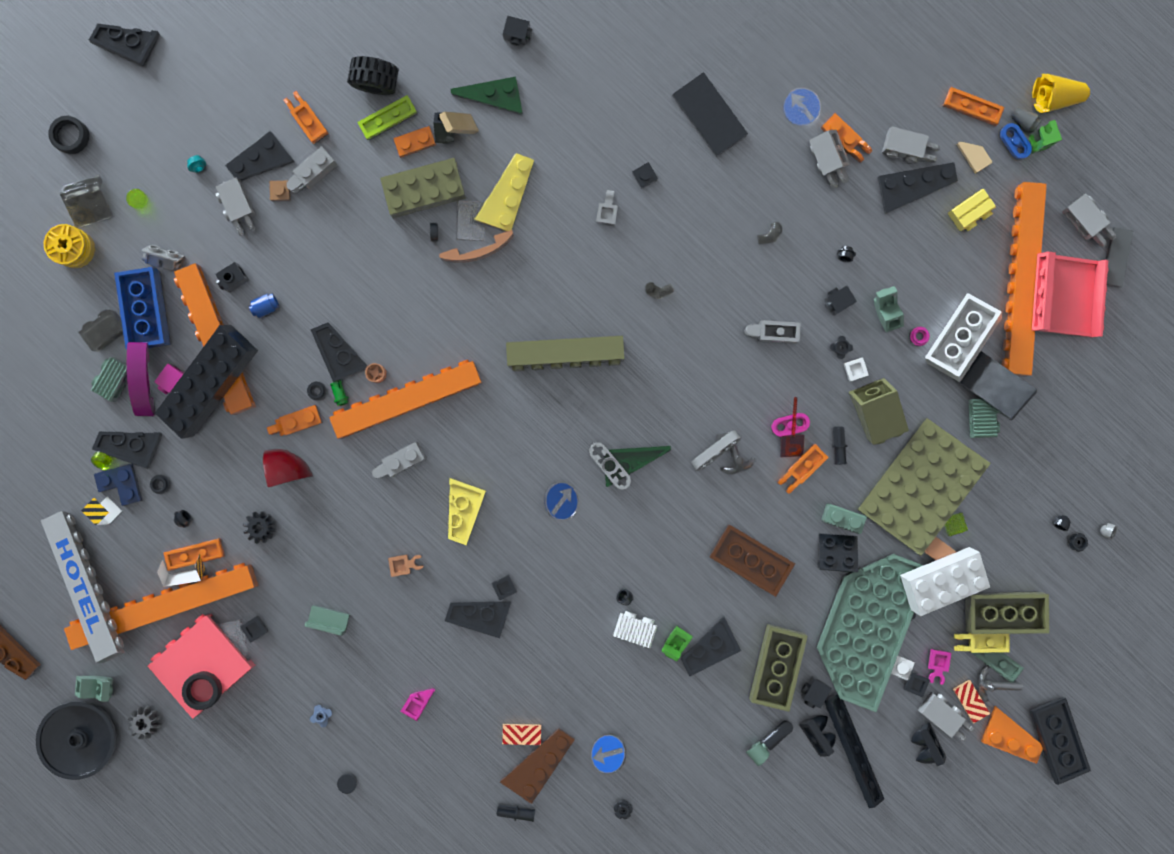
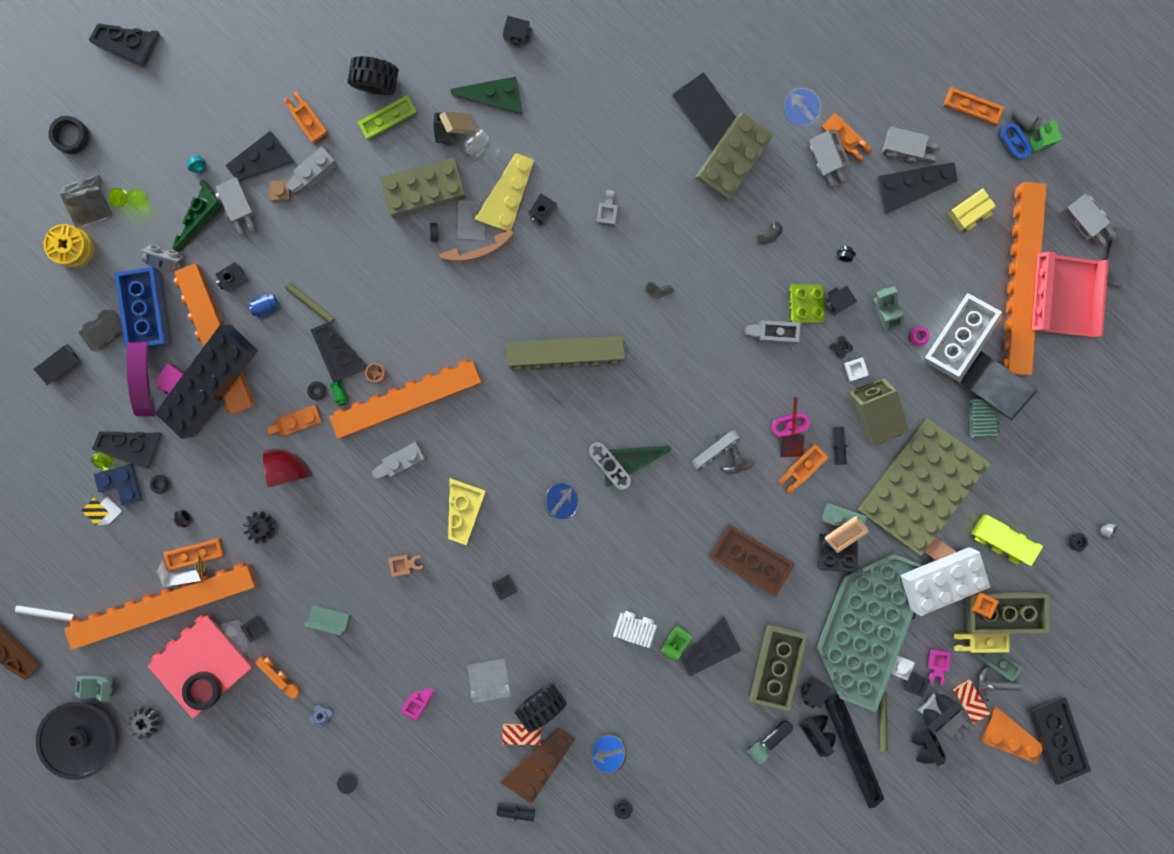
light grey brick [41,511,125,663] -> none
sand green brick [91,357,127,402] -> none
orange plate [393,126,436,158] -> none
black wing [445,601,511,639] -> none
black hinge [616,589,633,606] -> none
black plate [632,162,658,189] -> none
clear neon green tile [945,512,968,536] -> none
tan tile [956,142,993,174] -> none
yellow cone [1032,74,1090,113] -> none
black hinge [1053,515,1071,531] -> none
none -> white bar [15,606,75,622]
none -> black hinge [33,344,79,385]
none -> clear neon green tile [108,188,127,208]
none -> dark green wing [172,180,221,252]
none -> orange hinge [256,656,300,699]
none -> olive bar [285,283,334,324]
none -> clear brick [463,129,491,158]
none -> clear hinge [467,658,511,703]
none -> black tyre [514,683,567,732]
none -> black brick [528,193,557,226]
none -> olive brick [695,112,774,199]
none -> lime hinge [789,284,825,323]
none -> light nougat tile [825,516,869,553]
none -> olive bar [879,692,888,751]
none -> black tile [923,693,963,735]
none -> neon yellow wedge [971,514,1043,566]
none -> orange tile [971,592,999,619]

